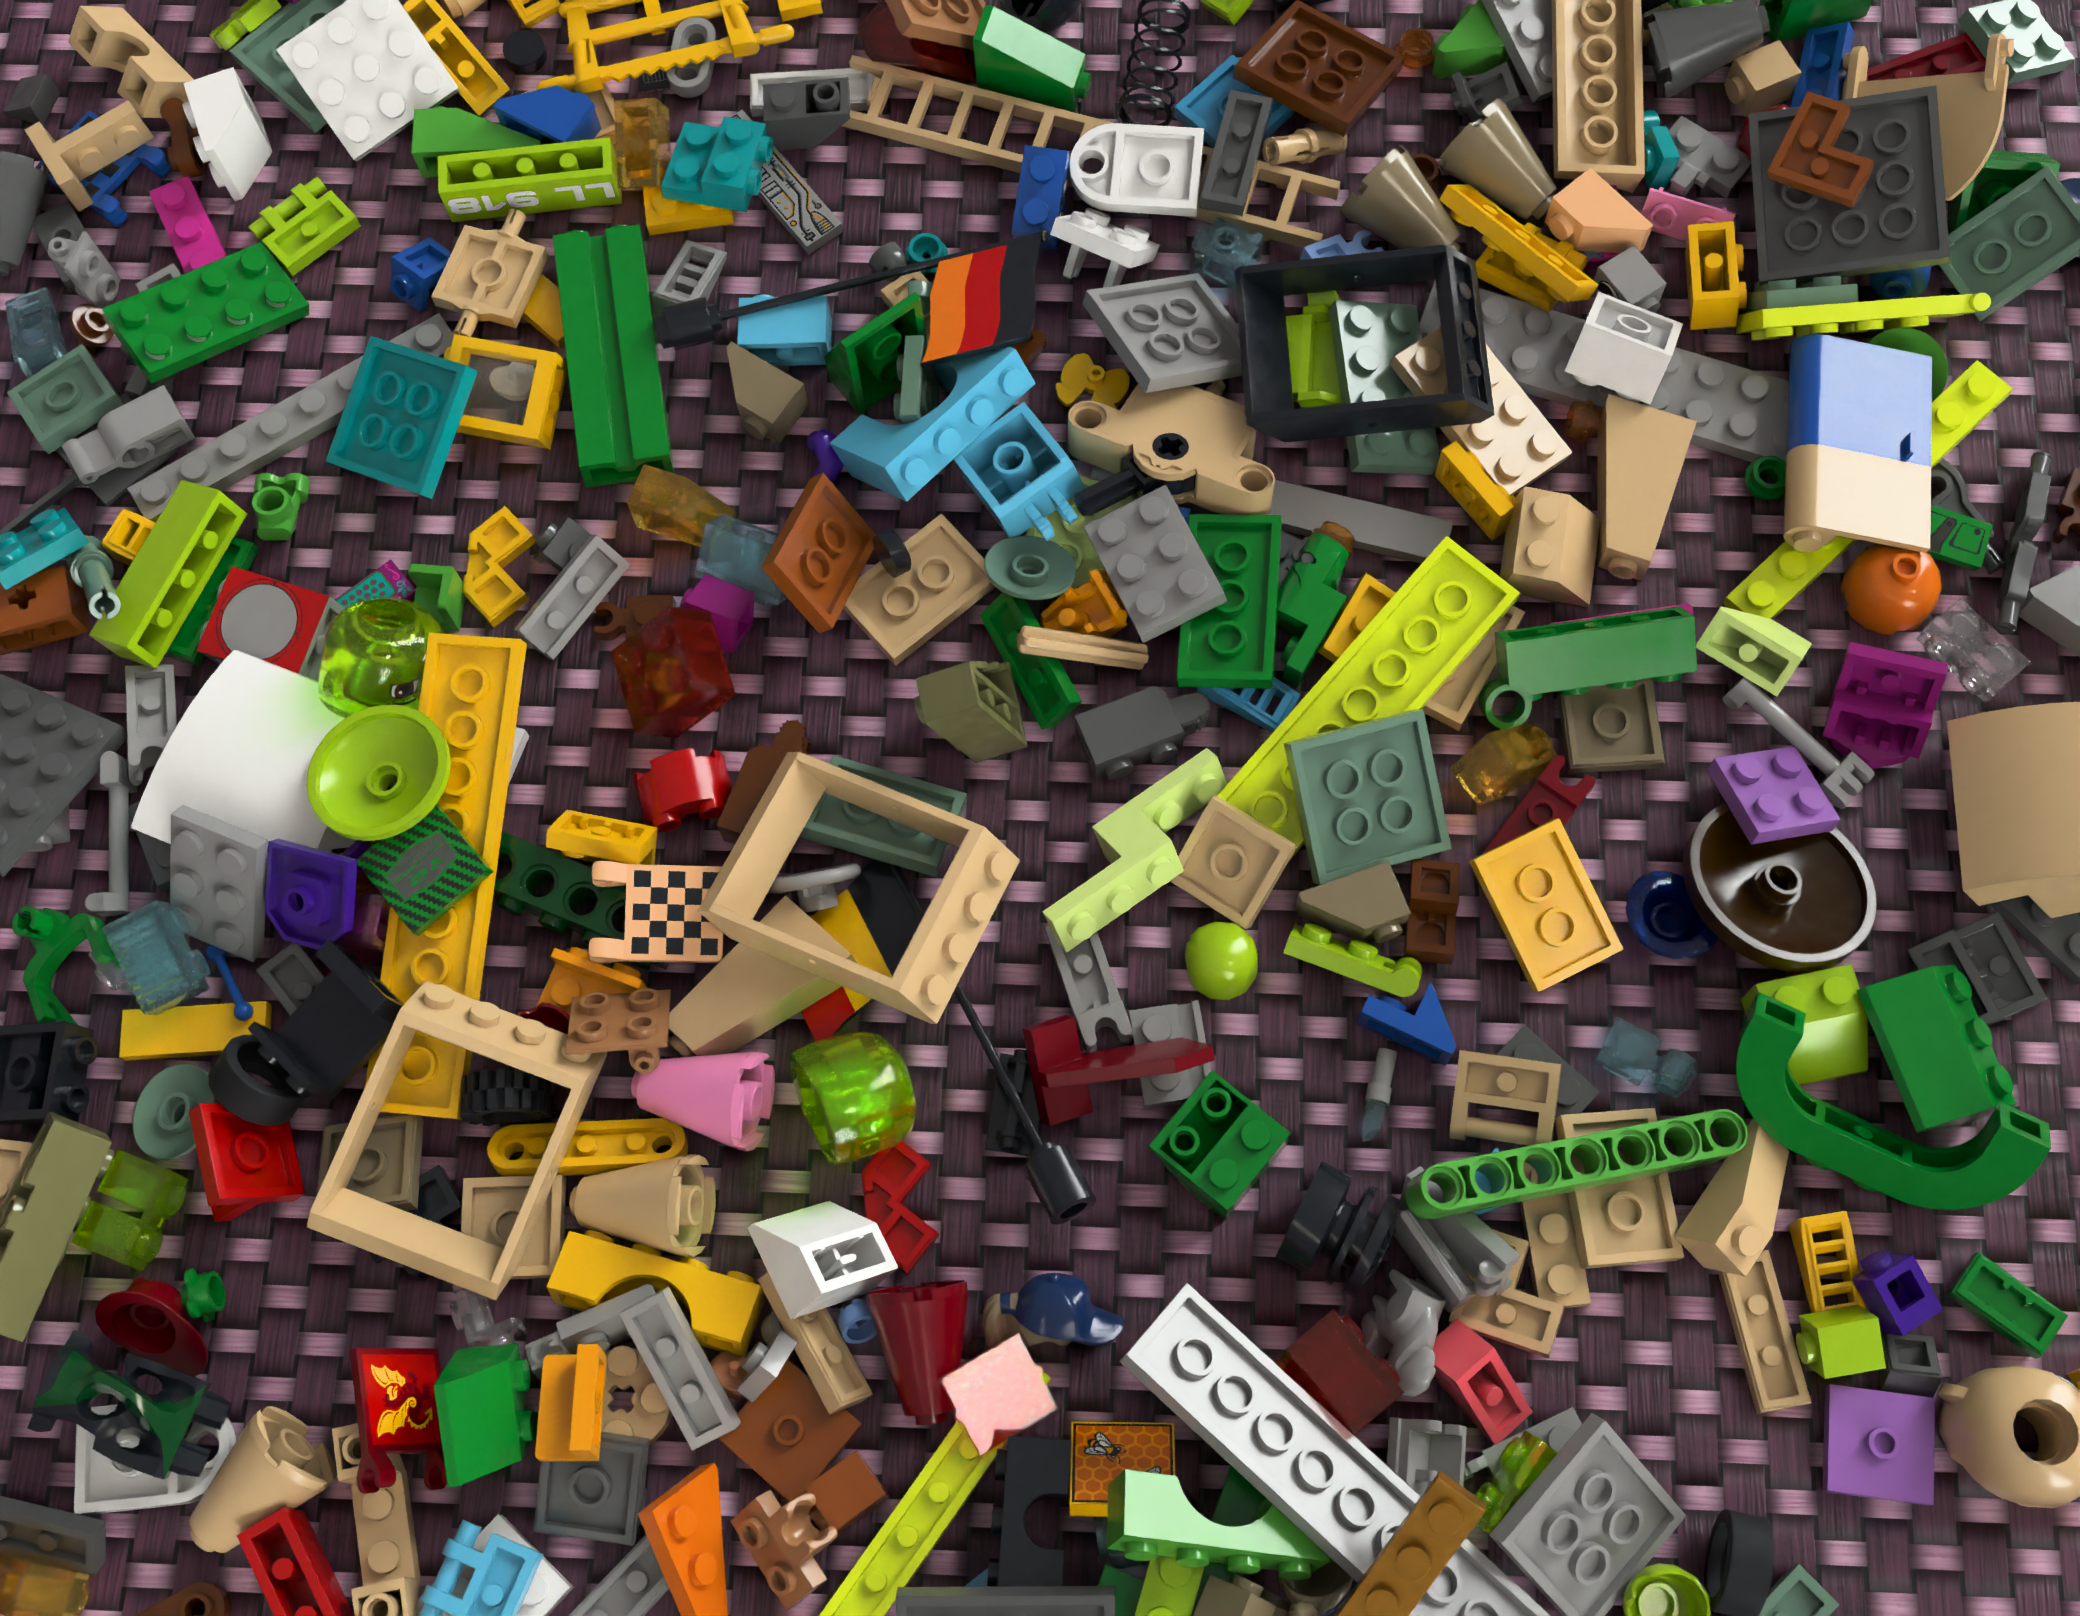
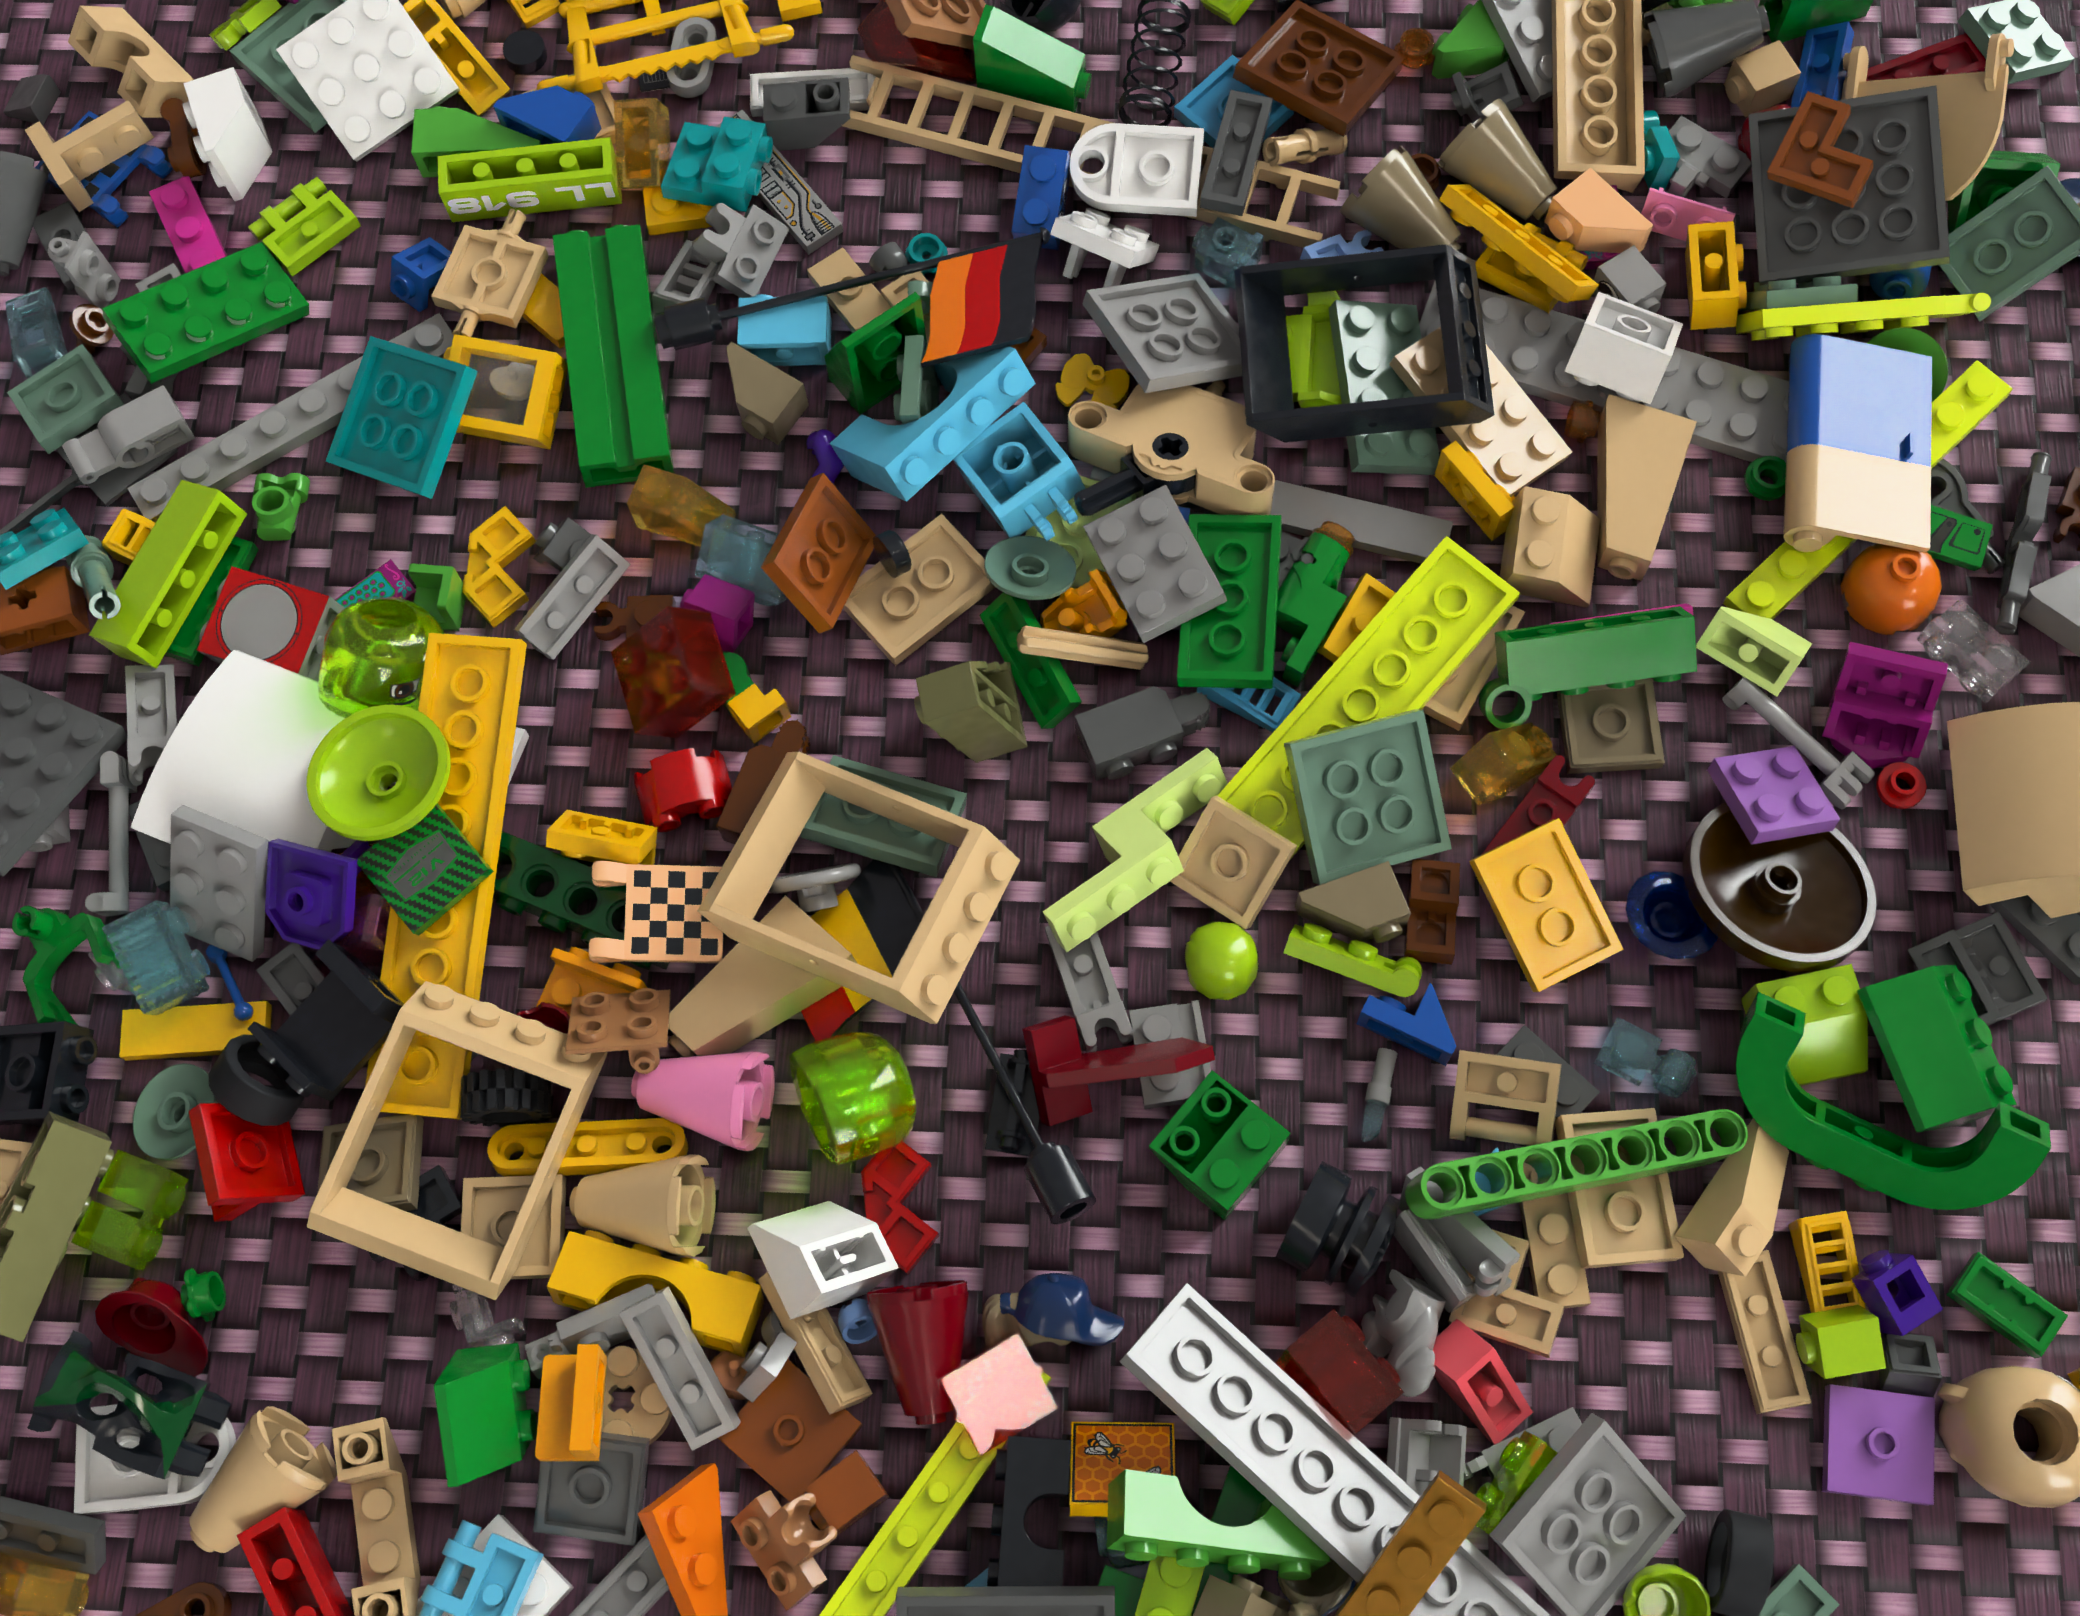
flag [349,1348,447,1494] -> none
none -> light grey plate [692,203,790,298]
none -> yellow leg [707,652,791,744]
none -> tan plate [807,247,891,333]
none -> red plate [1876,762,1927,809]

